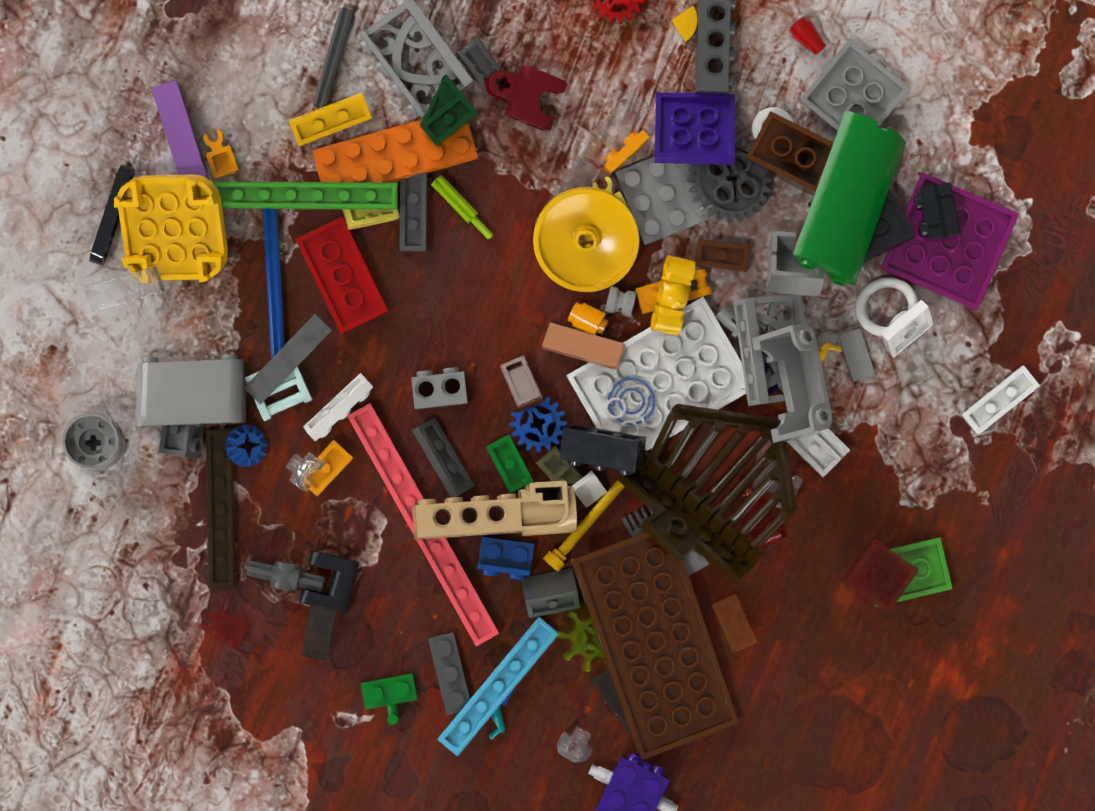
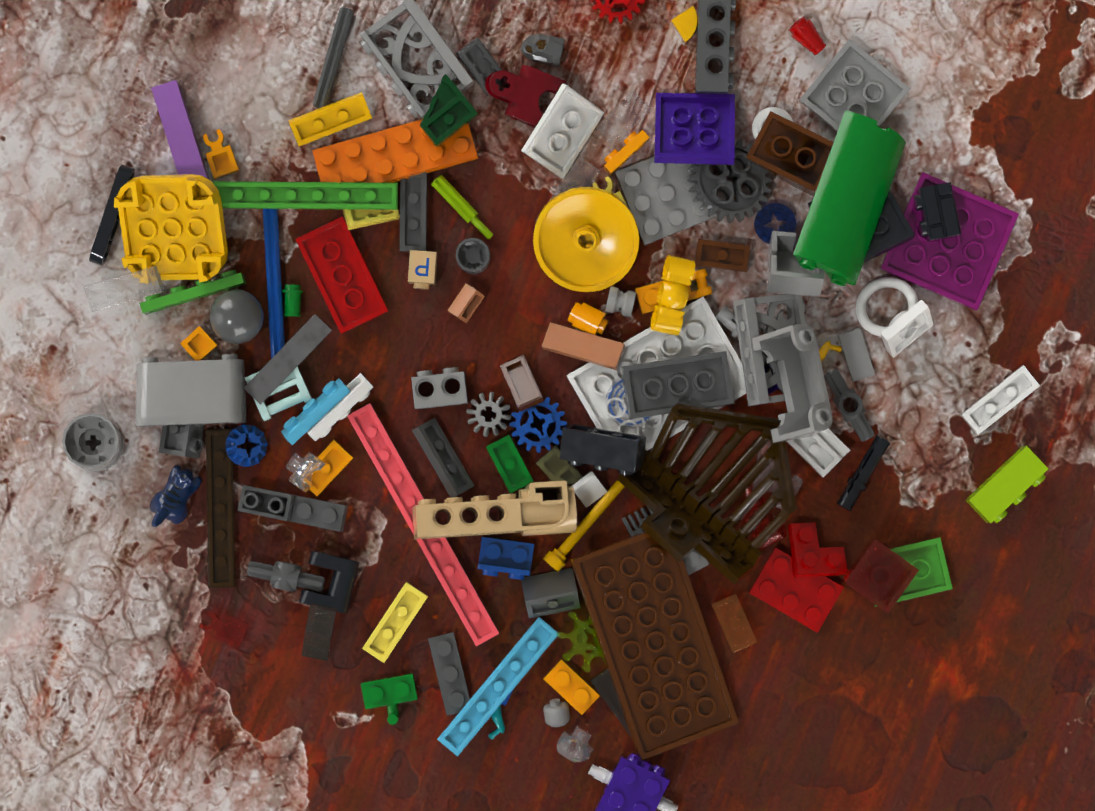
none -> bright green plate [139,270,247,315]
none -> dark blue animal [149,465,202,527]
none -> light orange plate [180,326,218,361]
none -> dark grey piece [209,289,264,344]
none -> dark grey slope [238,485,348,532]
none -> medium azure plate [281,378,350,445]
none -> green pin [282,284,303,317]
none -> light yellow plate [362,582,428,663]
none -> tan brick [408,250,437,290]
none -> nougat piece [447,284,485,323]
none -> dark grey wheel [455,238,491,275]
none -> light grey gear [466,392,511,437]
none -> dark grey rock [520,34,565,67]
none -> white tile [521,84,605,179]
none -> light orange plate [543,659,600,715]
none -> light grey piece [543,699,571,727]
none -> dark grey plate [621,351,734,420]
none -> red plate [748,547,844,633]
none -> clear blue gear [754,203,796,244]
none -> red plate [787,522,848,577]
none -> dark grey axle [824,369,874,442]
none -> black pin [836,435,891,512]
none -> lime brick [965,446,1048,523]

